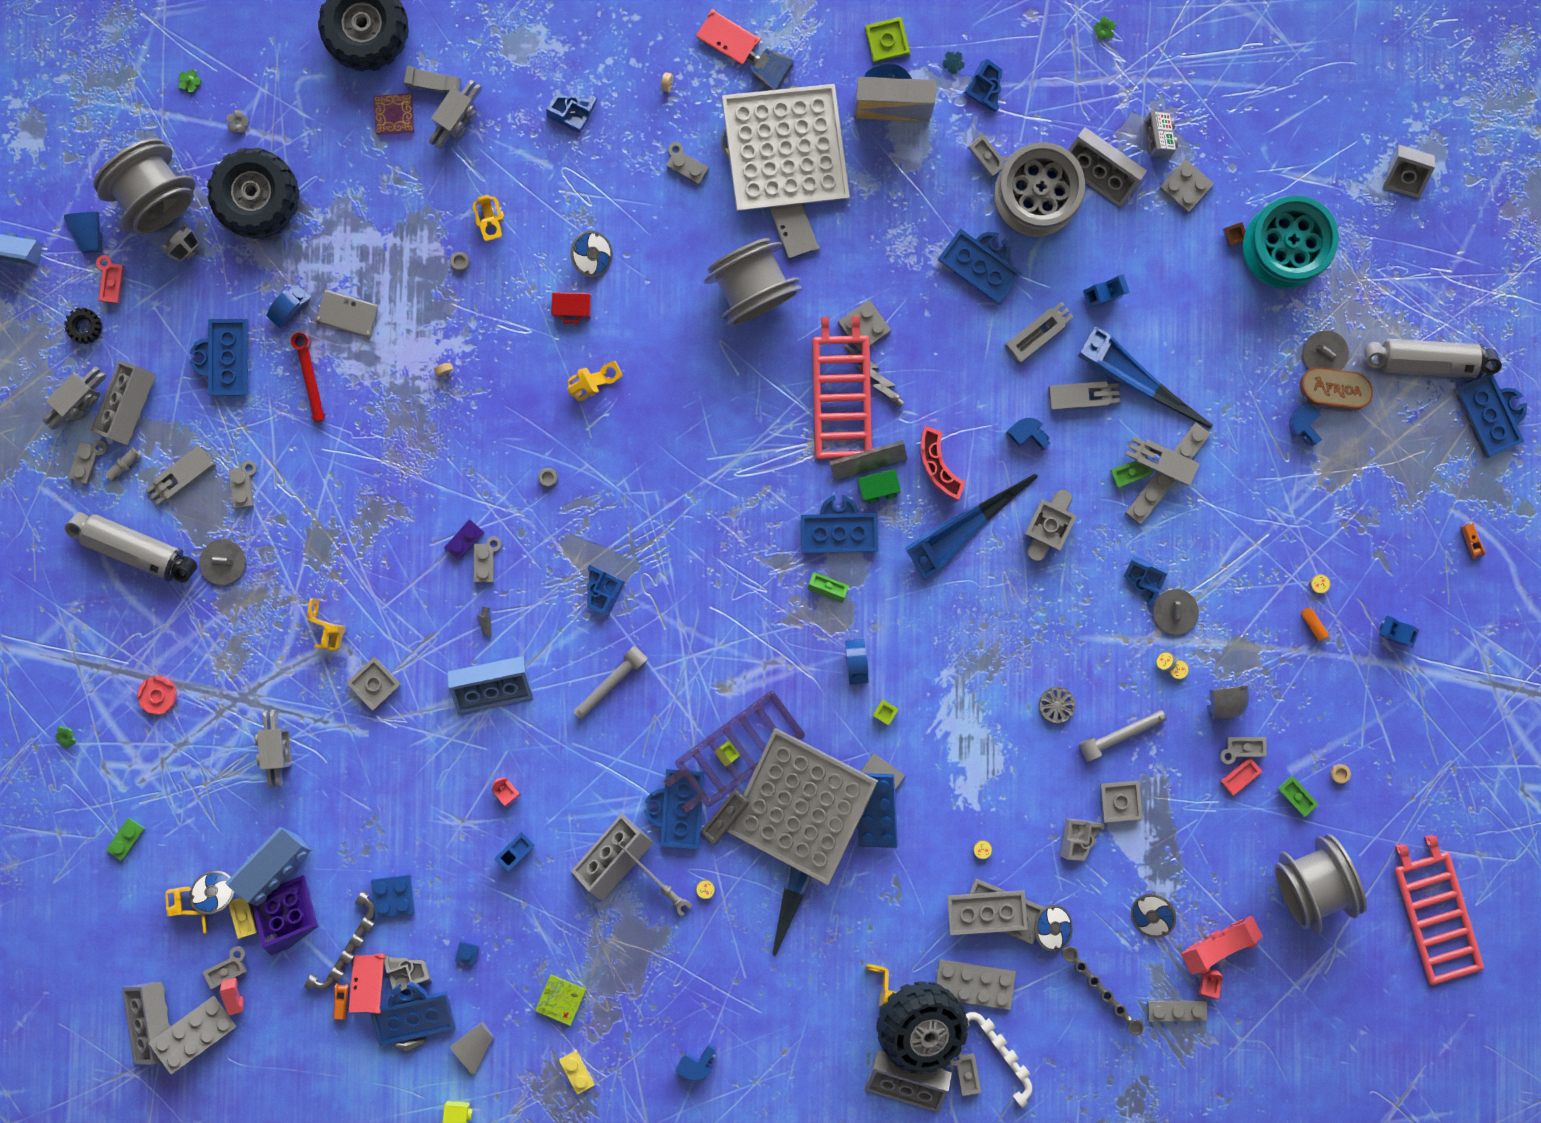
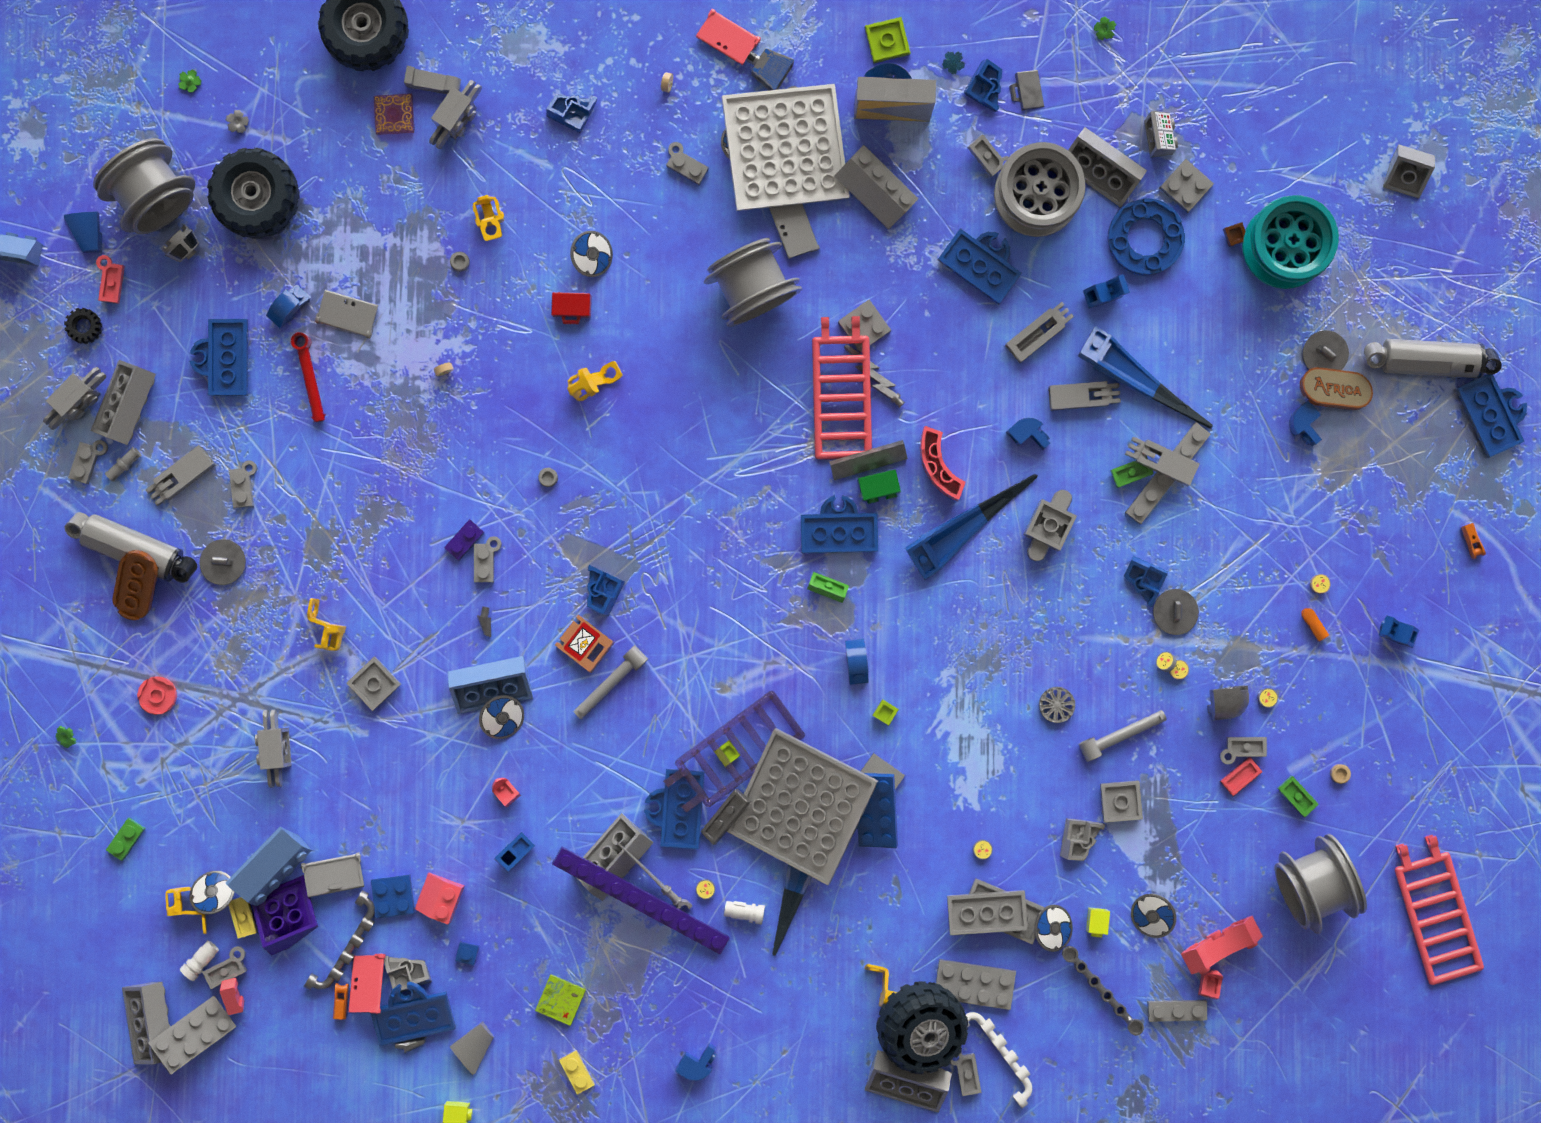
none -> dark orange tile [112,550,158,620]
none -> white axle [180,940,219,981]
none -> light grey door [301,852,364,898]
none -> coral slope [415,873,465,924]
none -> shield [479,695,524,739]
none -> dark purple plate [552,846,730,954]
none -> container [555,615,615,673]
none -> white axle [724,901,765,925]
none -> light grey slope [834,145,918,229]
none -> flat silver piece [1009,70,1044,111]
none -> neon yellow brick [1086,907,1110,937]
none -> blue plate [1108,198,1185,275]
none -> light yellow tile [1257,688,1278,708]

